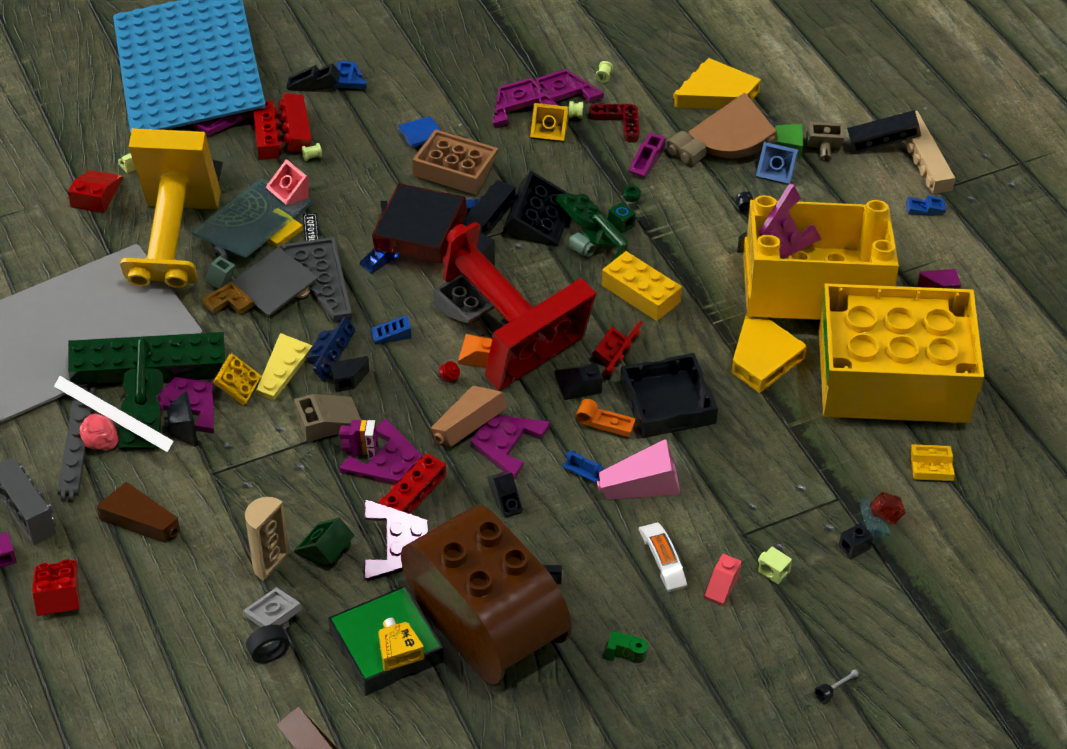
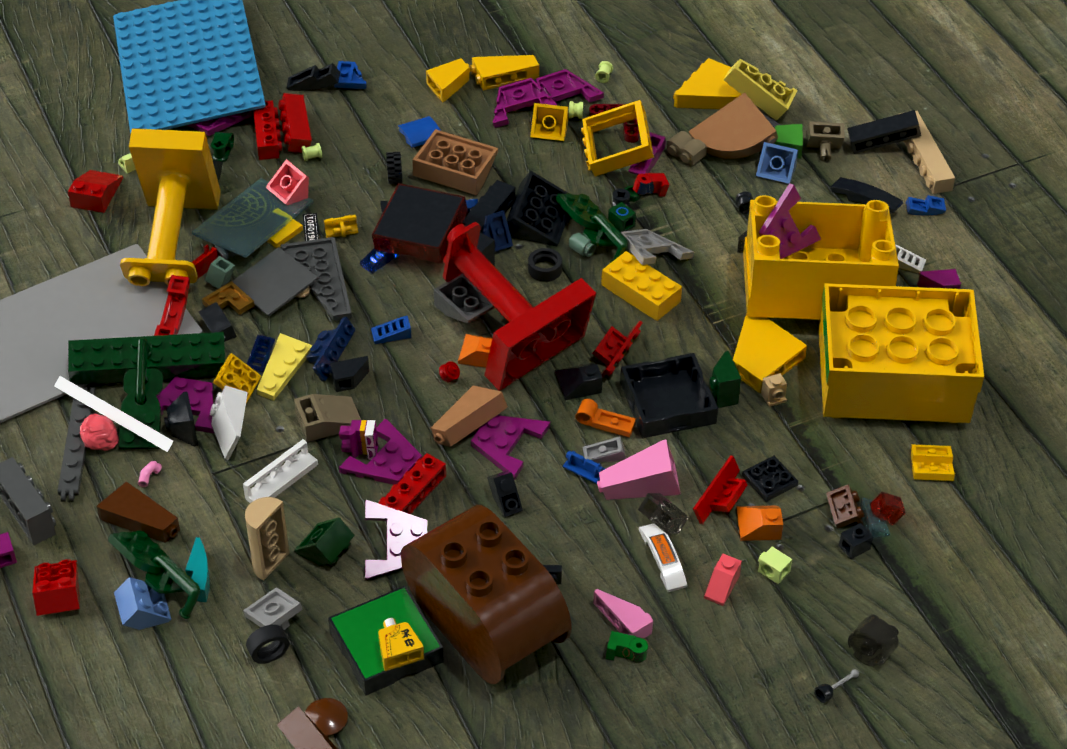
none -> dark green plate [108,530,200,619]
none -> medium blue slope [114,577,171,630]
none -> bright pink arm [138,461,162,487]
none -> red slope [154,275,190,336]
none -> teal slope [185,537,210,602]
none -> red hinge [192,244,218,279]
none -> black hinge [199,302,237,342]
none -> white slope [210,385,248,460]
none -> dark green piece [211,132,234,162]
none -> white fence [243,439,318,503]
none -> clear blue slope [247,335,276,373]
none -> reddish brown dish [305,698,348,737]
none -> yellow hips [324,215,358,238]
none -> black tyre [386,152,403,184]
none -> yellow slope [426,58,471,102]
none -> yellow slope [470,55,539,91]
none -> dark blue wing [482,211,513,251]
none -> black tyre [528,248,562,282]
none -> yellow window [581,100,654,176]
none -> light grey slope [582,437,626,463]
none -> bright pink slope [593,589,653,639]
none -> black wheel [612,189,630,207]
none -> light grey wing [621,229,695,265]
none -> red leg [633,173,670,197]
none -> clear smoke brick [638,493,689,534]
none -> red bracket [693,455,748,524]
none -> dark green slope [710,351,741,408]
none -> light yellow wedge [724,59,798,121]
none -> orange slope [736,505,783,541]
none -> black tile [742,455,798,502]
none -> tan brick [761,373,787,407]
none -> reddish brown bracket [826,484,865,529]
none -> black slope [831,177,903,213]
none -> clear smoke brick [848,614,899,667]
none -> white slope [895,245,926,273]

